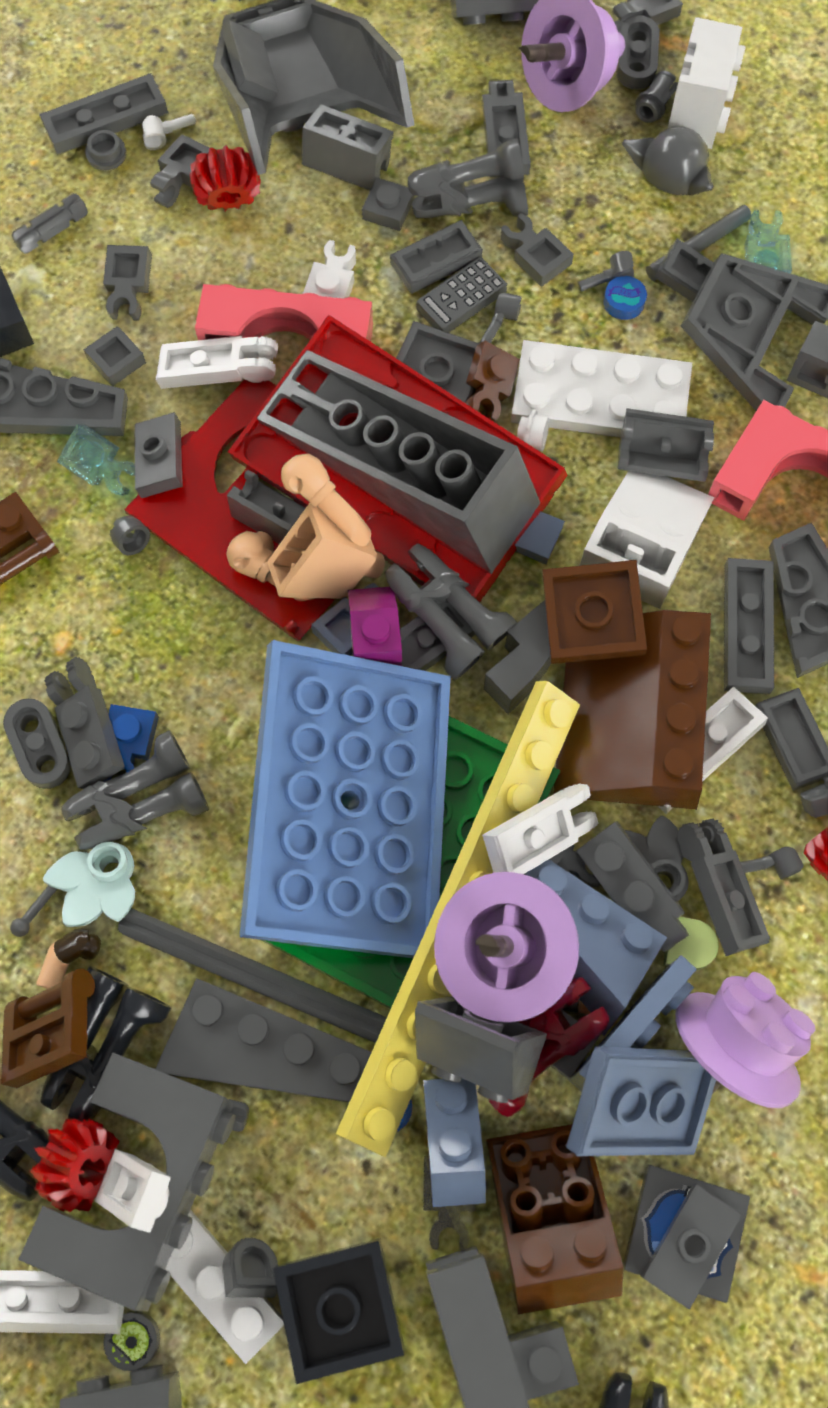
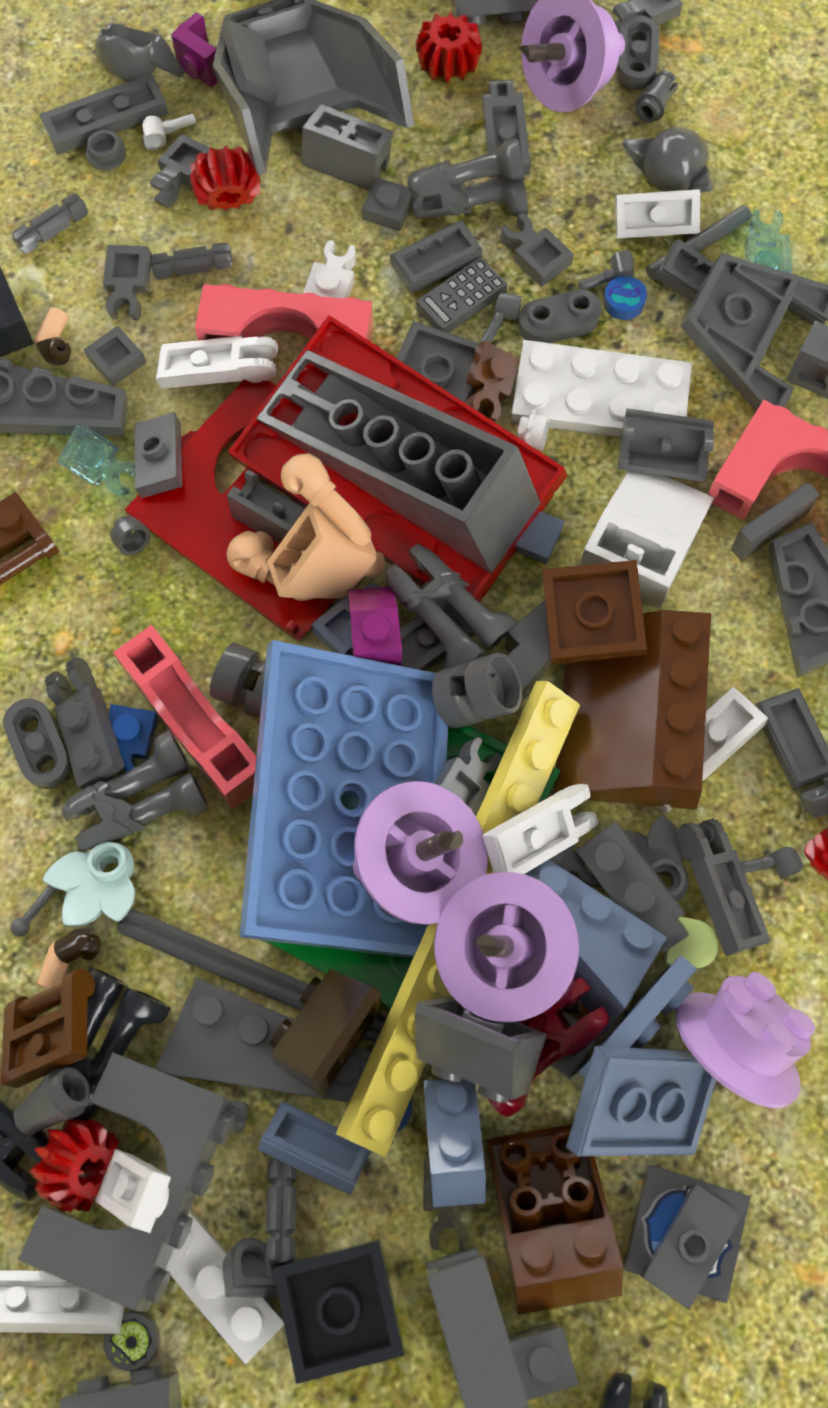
white wedge [667,17,746,149] -> none
dark grey plate [724,558,774,694] -> none
none -> dark grey cone [14,1067,91,1135]
none -> arm [35,307,71,366]
none -> dark grey piece [93,23,184,82]
none -> coral arch [113,625,257,810]
none -> dark grey axle [151,242,233,279]
none -> magenta bracket [171,12,218,88]
none -> dark grey wheel [209,643,266,718]
none -> sand blue tile [258,1101,371,1195]
none -> dark grey axle [266,1158,297,1265]
none -> dark brown slope [269,969,381,1098]
none -> lavender piece [353,781,488,925]
none -> red gear [416,10,483,84]
none -> dark grey wheel [432,652,523,729]
none -> dark grey plate [434,737,501,817]
none -> dark grey plate [518,290,602,343]
none -> white plate [615,189,700,238]
none -> dark grey tile [731,483,819,561]

